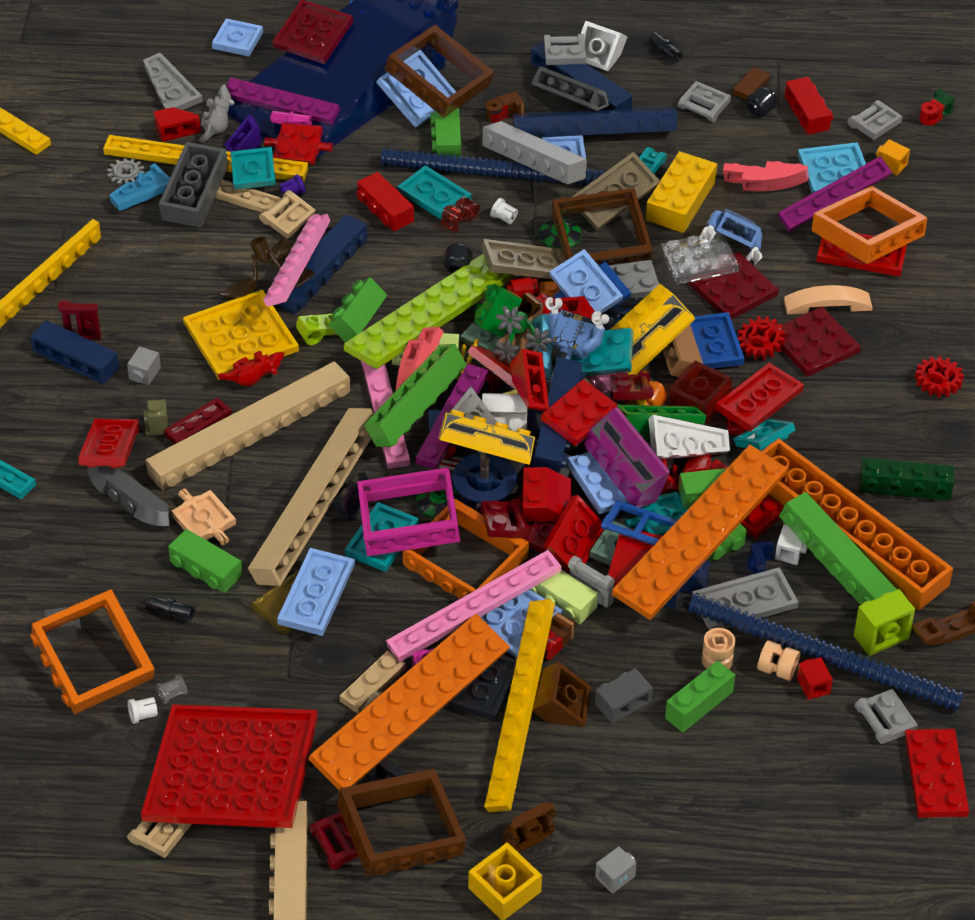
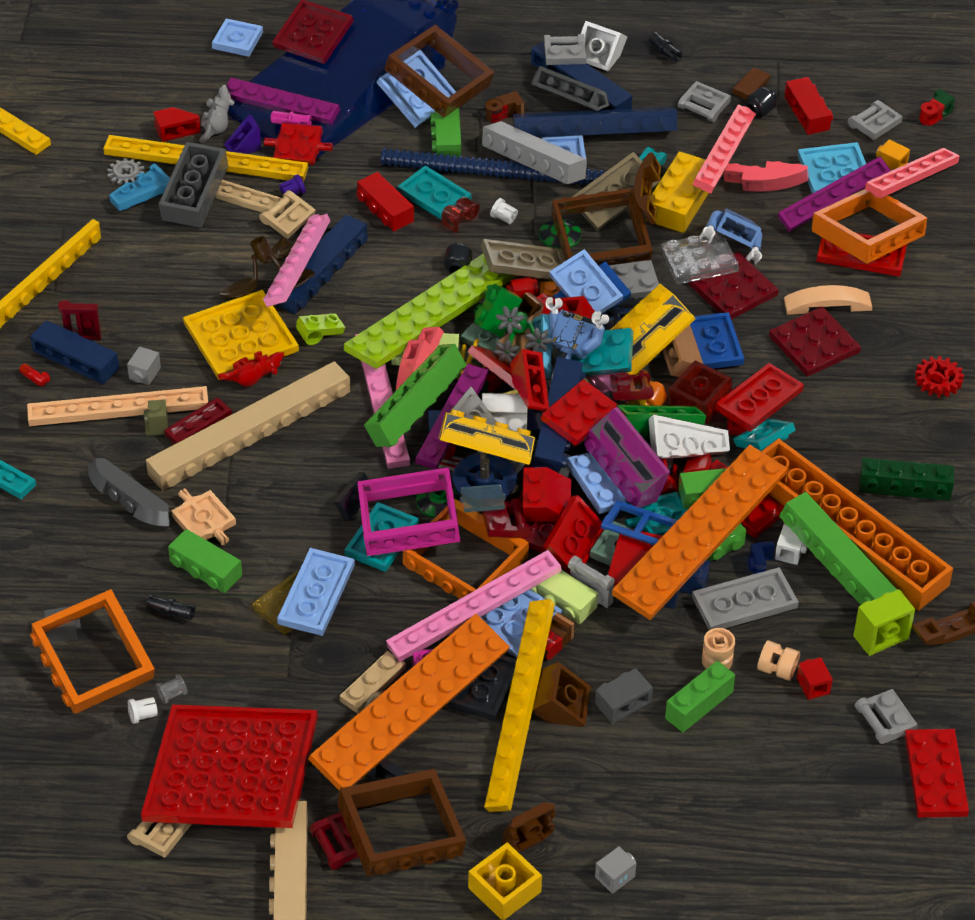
red plate [78,419,140,468] -> none
light grey wing [143,53,203,110] -> none
teal plate [231,147,276,190] -> none
tan brick [248,408,374,586] -> none
bright green brick [328,277,387,343] -> none
dark blue piece [688,592,964,712] -> none
red gear [738,316,786,360] -> none
none -> red arm [19,363,50,386]
none -> light nougat plate [27,386,208,426]
none -> clear light blue piece [460,484,505,512]
none -> reddish brown slope [634,152,661,224]
none -> coral plate [692,105,756,194]
none -> coral plate [865,148,960,198]

